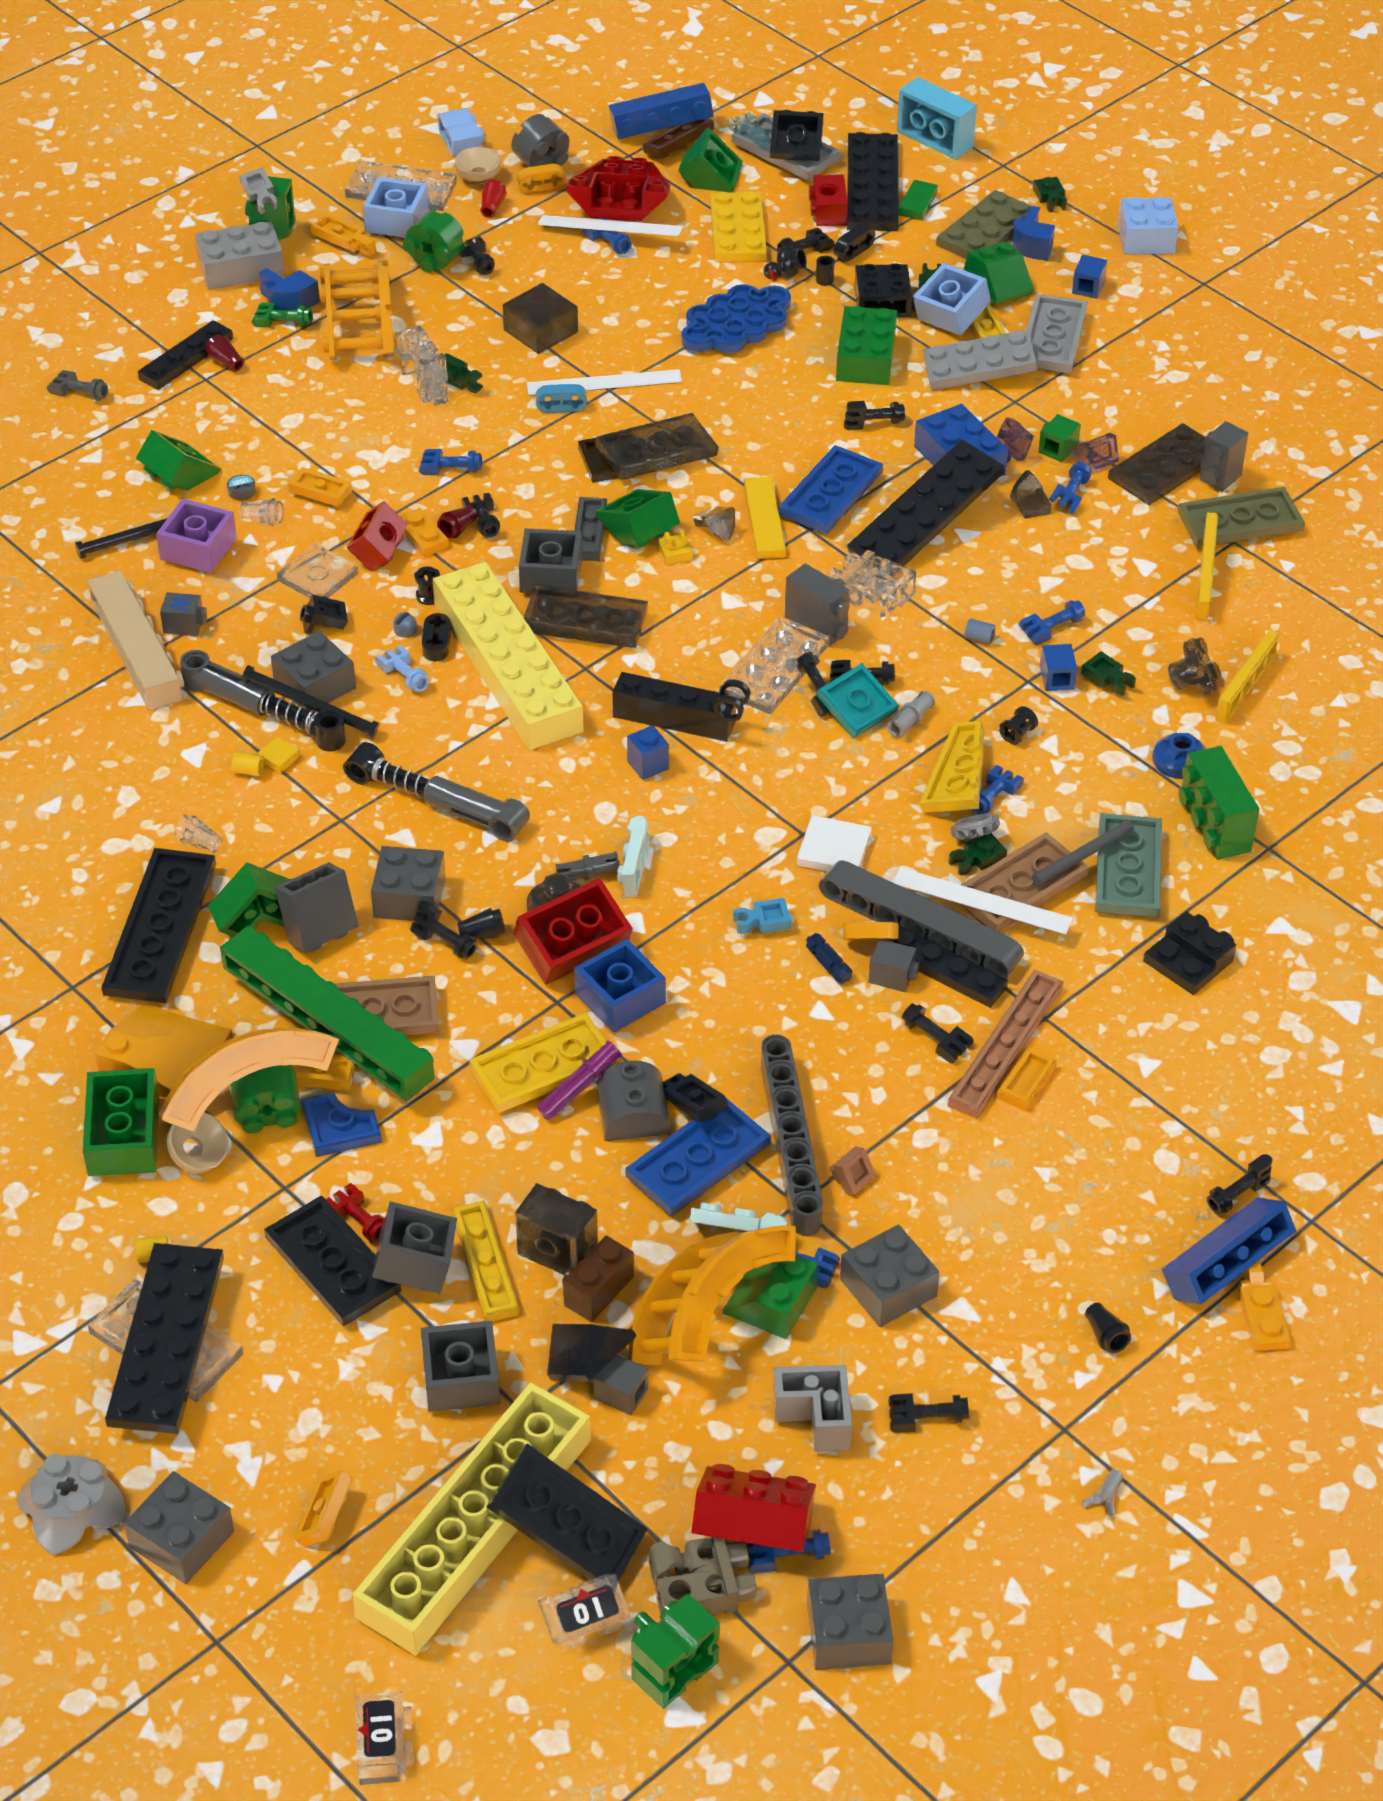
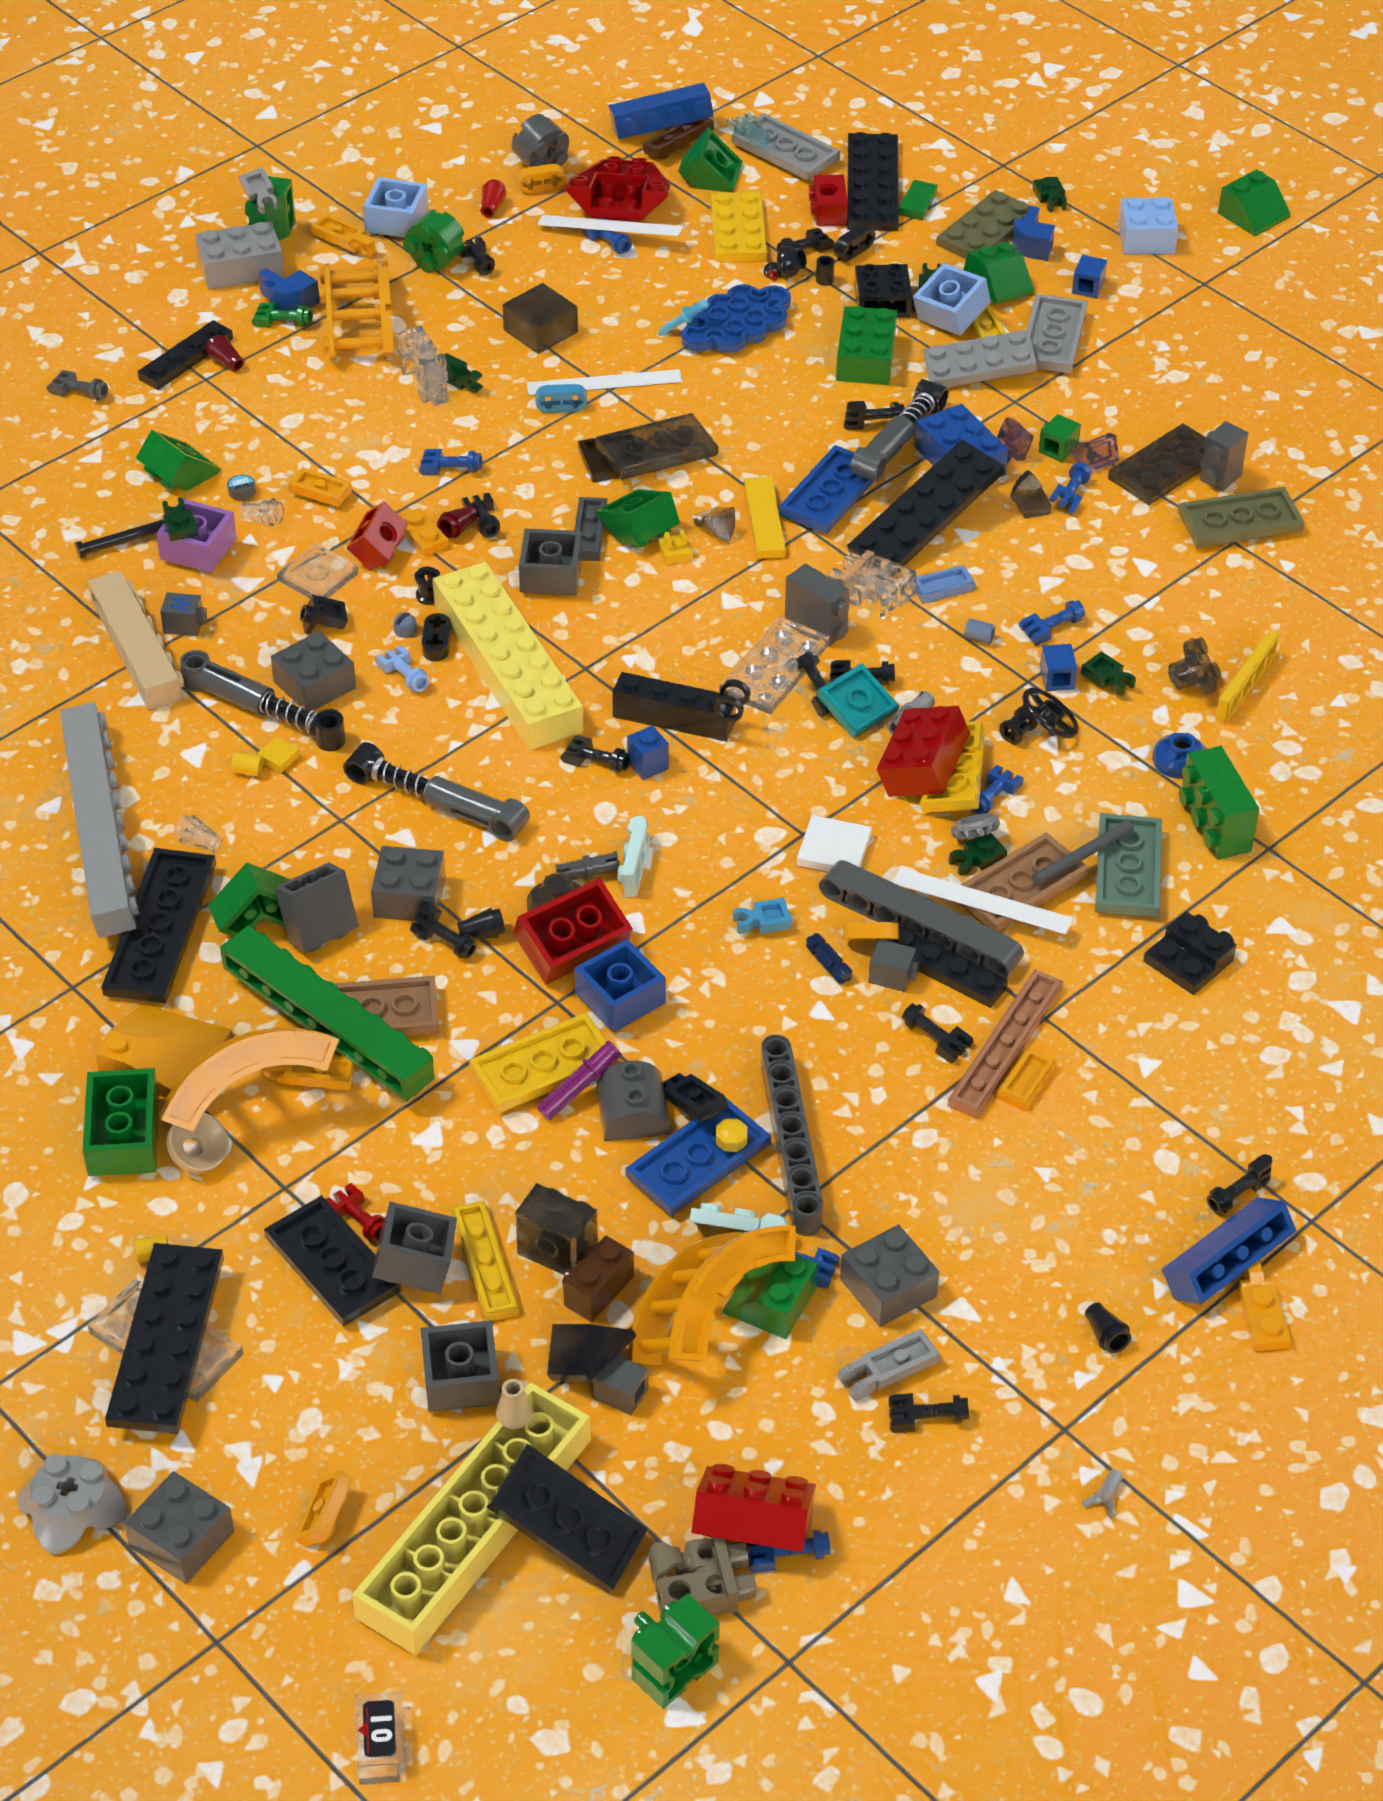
green brick [229,1065,301,1133] -> none
black bar [241,665,380,739] -> none
blue tile [301,1092,382,1157] -> none
clear plate [345,160,457,211] -> none
light blue brick [437,108,485,156] -> none
tan piece [455,147,501,185] -> none
clear smoke plate [524,585,648,648] -> none
brick [538,1573,631,1649] -> none
black plate [770,109,824,161] -> none
light grey brick [773,1365,852,1451] -> none
dark grey brick [807,1574,893,1670] -> none
nougat tile [829,1146,876,1195] -> none
medium azure brick [897,77,977,160] -> none
yellow tile [1196,512,1218,620] -> none
none -> light grey brick [60,701,140,938]
none -> dark green plate [162,498,199,542]
none -> tan cone [496,1379,533,1430]
none -> black hinge [560,735,630,773]
none -> medium azure piece [658,299,709,336]
none -> yellow tile [716,1119,747,1152]
none -> light grey hinge [837,1329,940,1401]
none -> dark grey piece [850,379,949,482]
none -> red brick [876,706,970,797]
none -> medium blue tile [911,565,975,604]
none -> black wheel [1022,688,1078,738]
none -> green slope [1218,169,1290,237]

